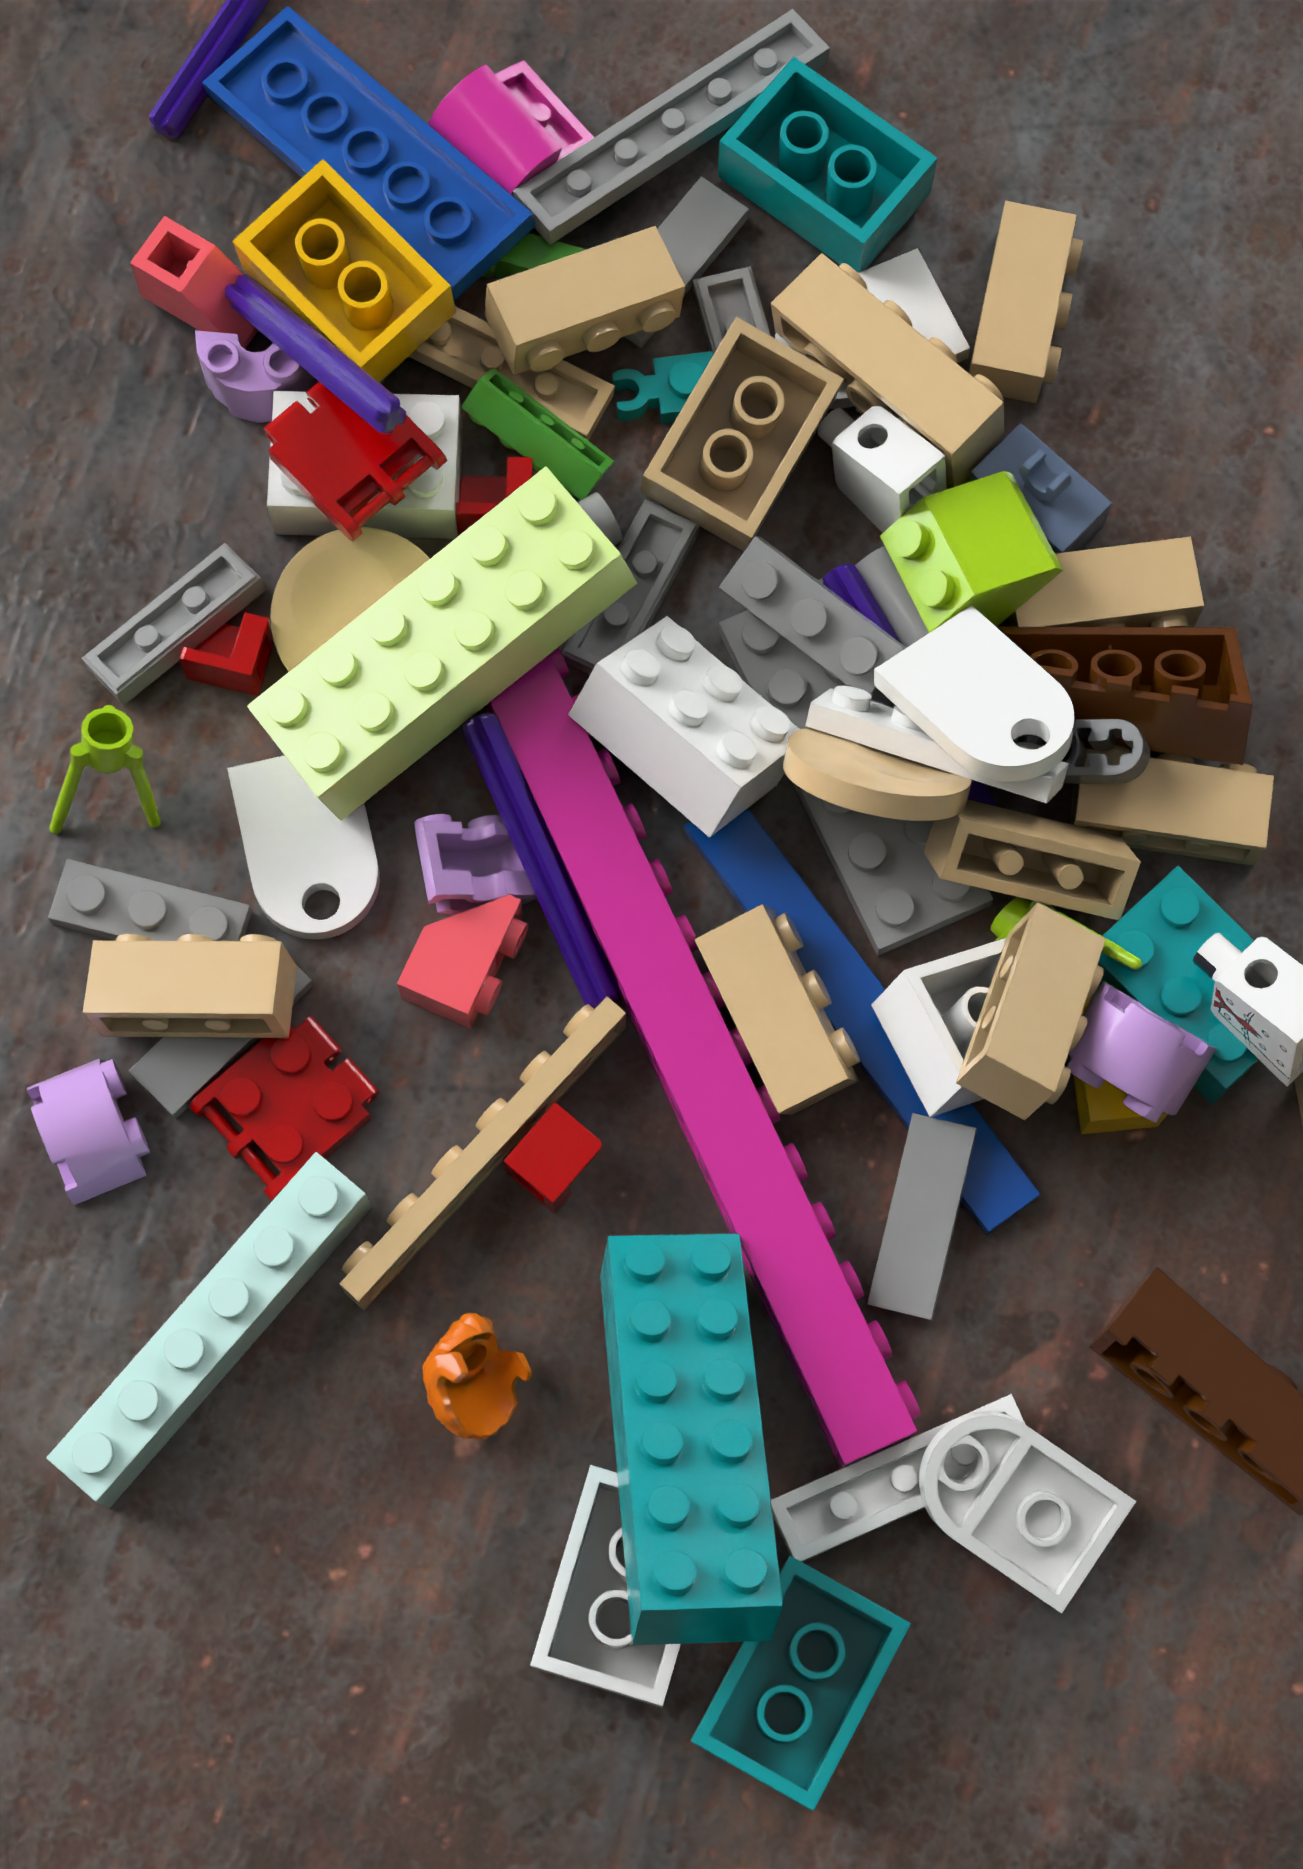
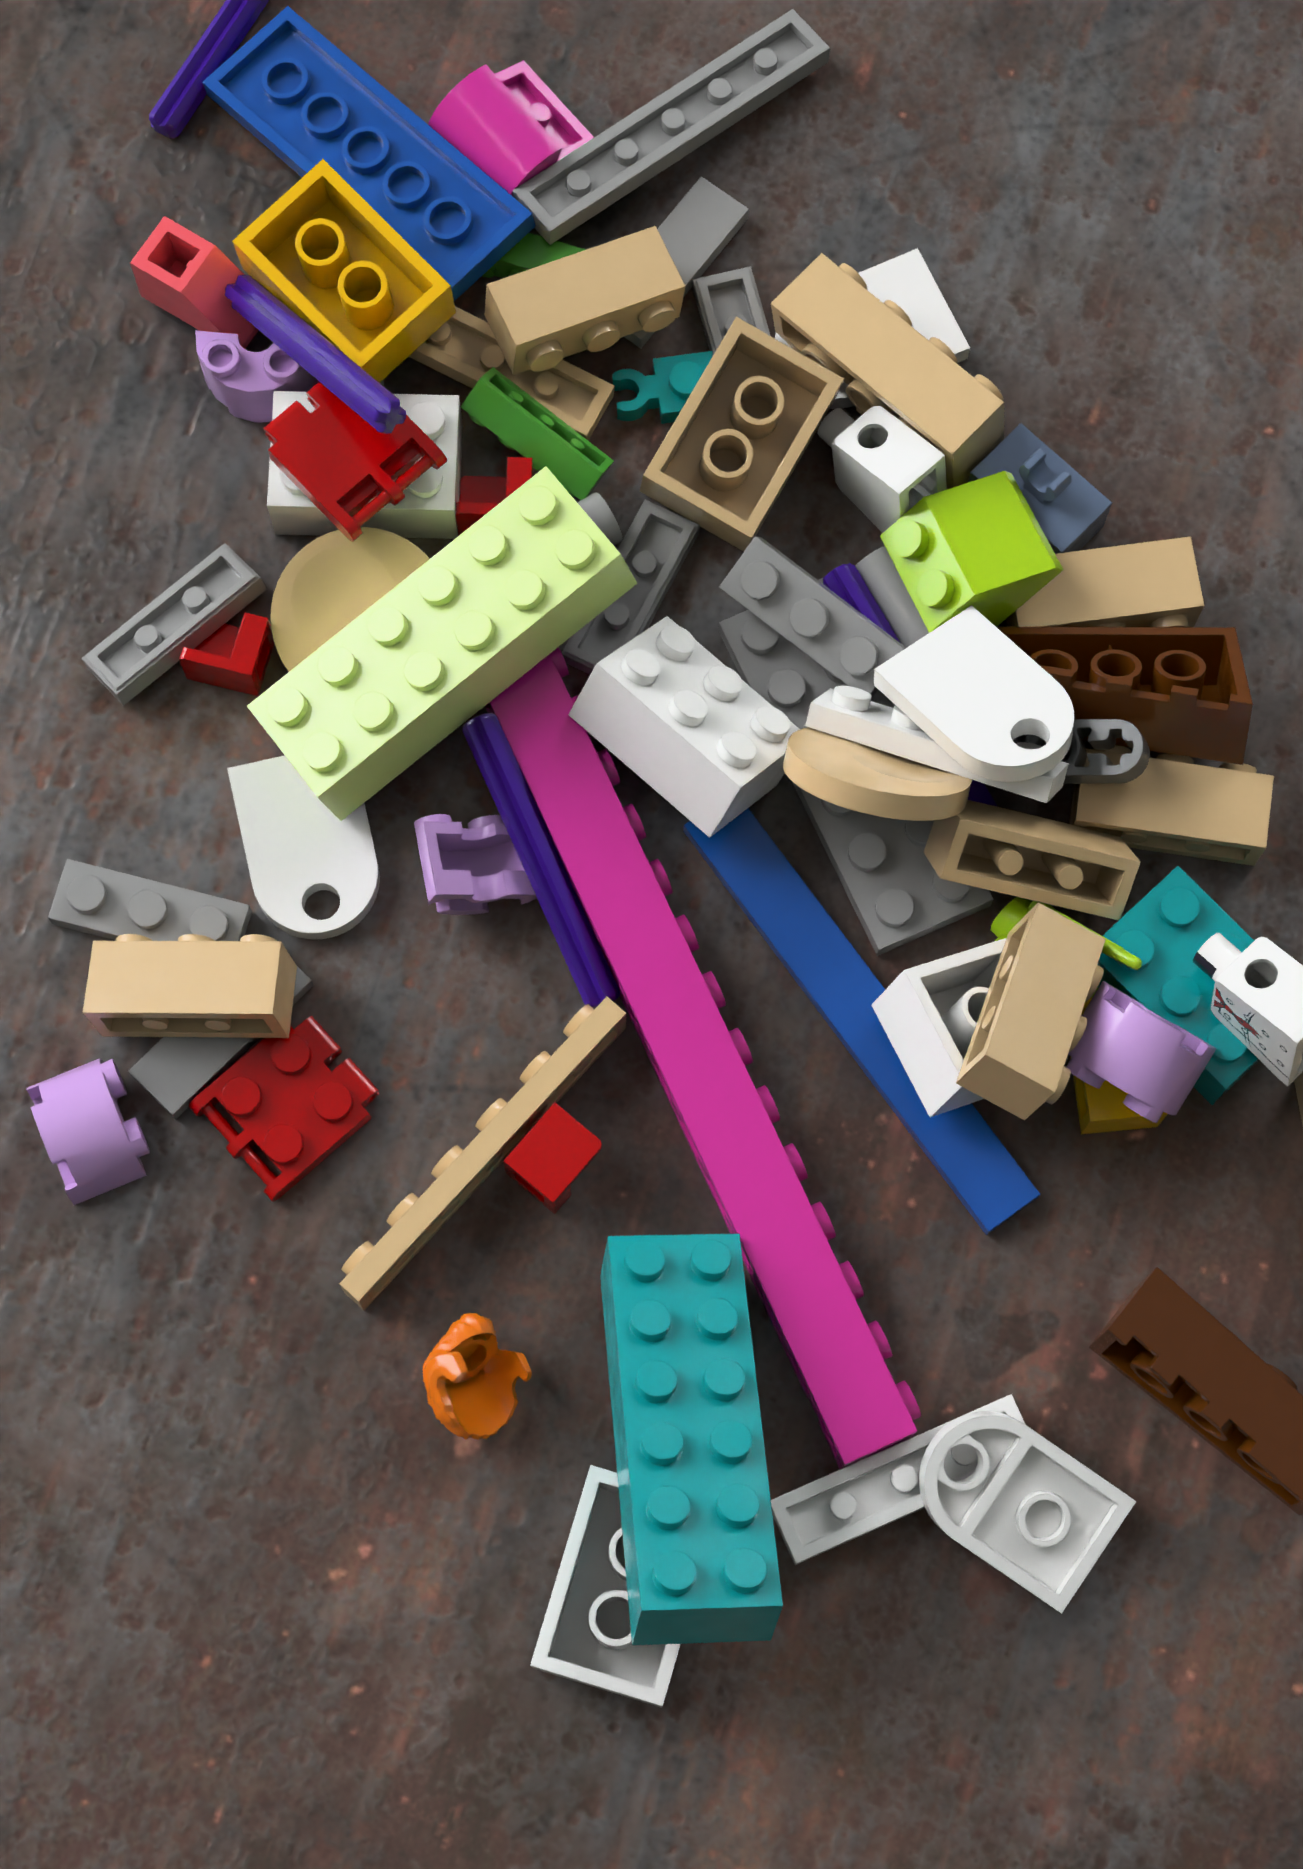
light aqua brick [46,1152,372,1508] -> none
lime plant [49,705,161,834] -> none
coral slope [397,895,529,1029] -> none
teal brick [690,1556,911,1811] -> none
tan brick [694,904,860,1115] -> none
teal brick [718,56,937,273] -> none
light grey tile [867,1113,977,1321] -> none
tan brick [969,201,1083,403] -> none

